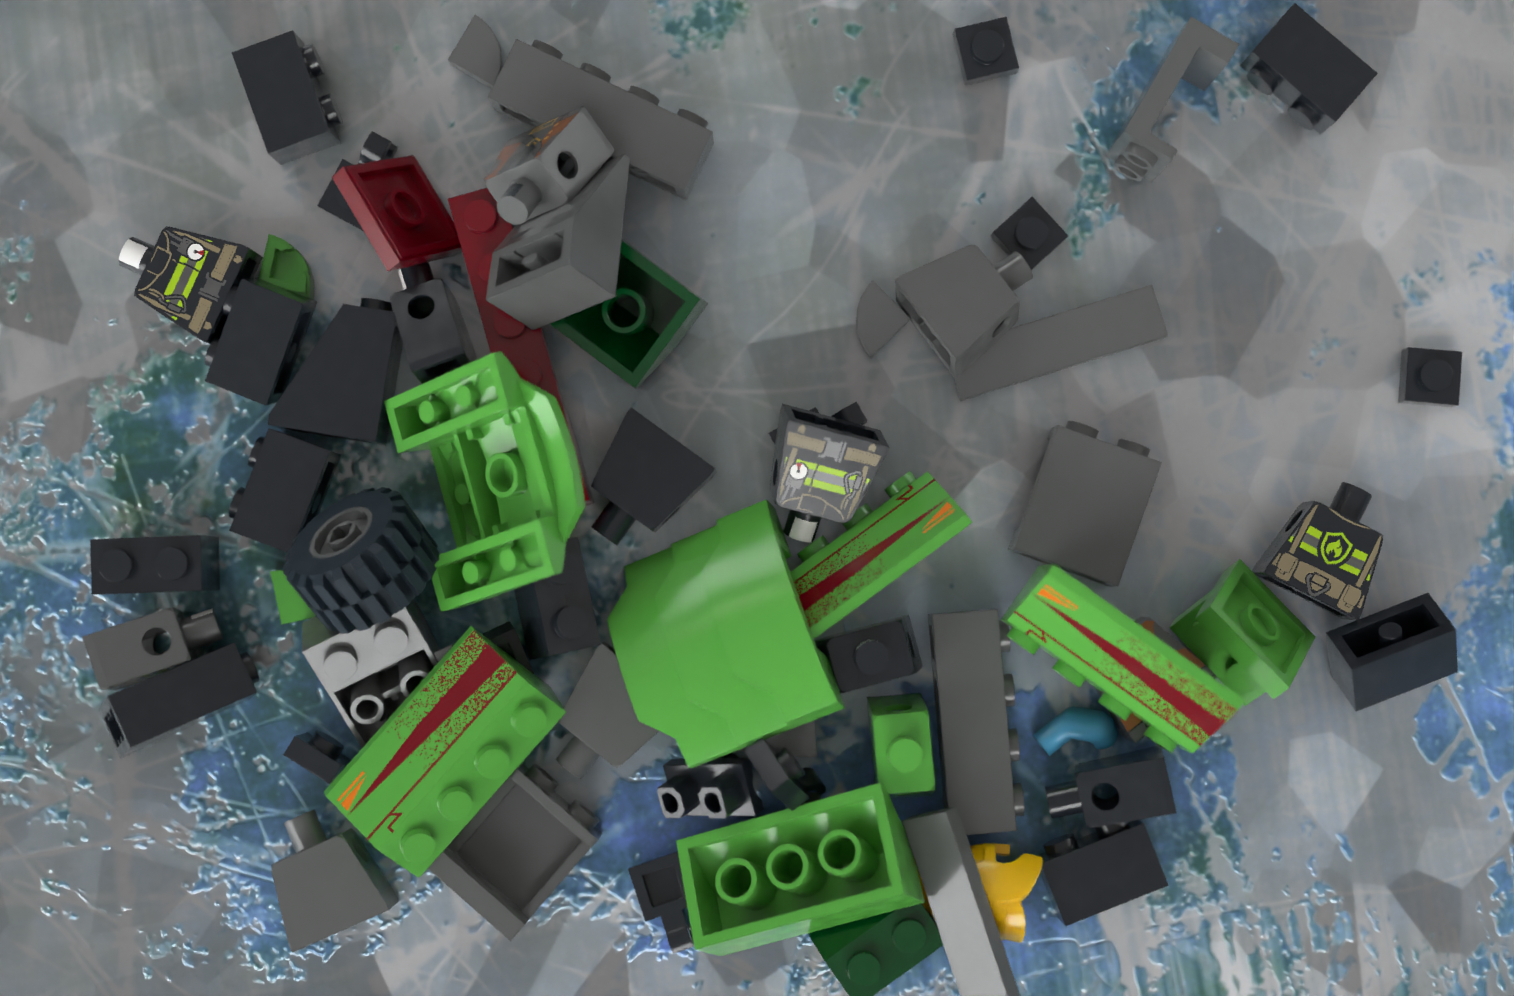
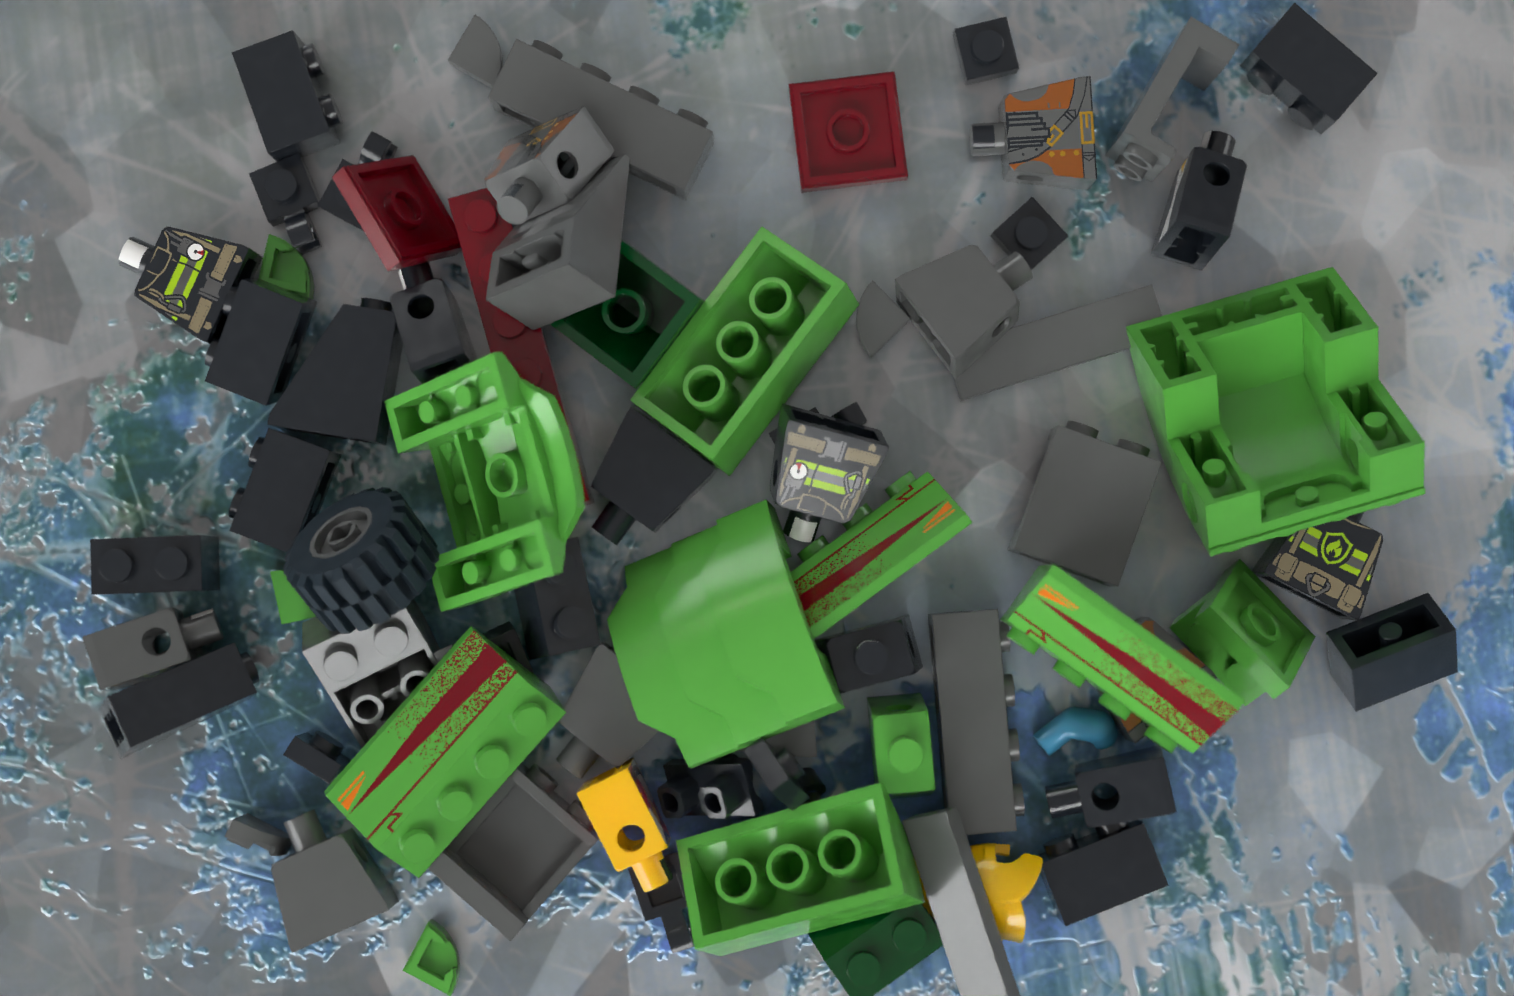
black plate [1398,347,1462,407] -> none
none -> dark grey tile [224,813,292,856]
none -> black plate [249,153,322,255]
none -> bright green tile [402,919,460,996]
none -> yellow torso [577,758,674,892]
none -> bright green slope [630,226,860,476]
none -> dark red tile [788,71,908,193]
none -> torso [969,76,1097,190]
none -> bright green slope [1126,267,1425,557]
none -> black torso [1151,131,1247,271]

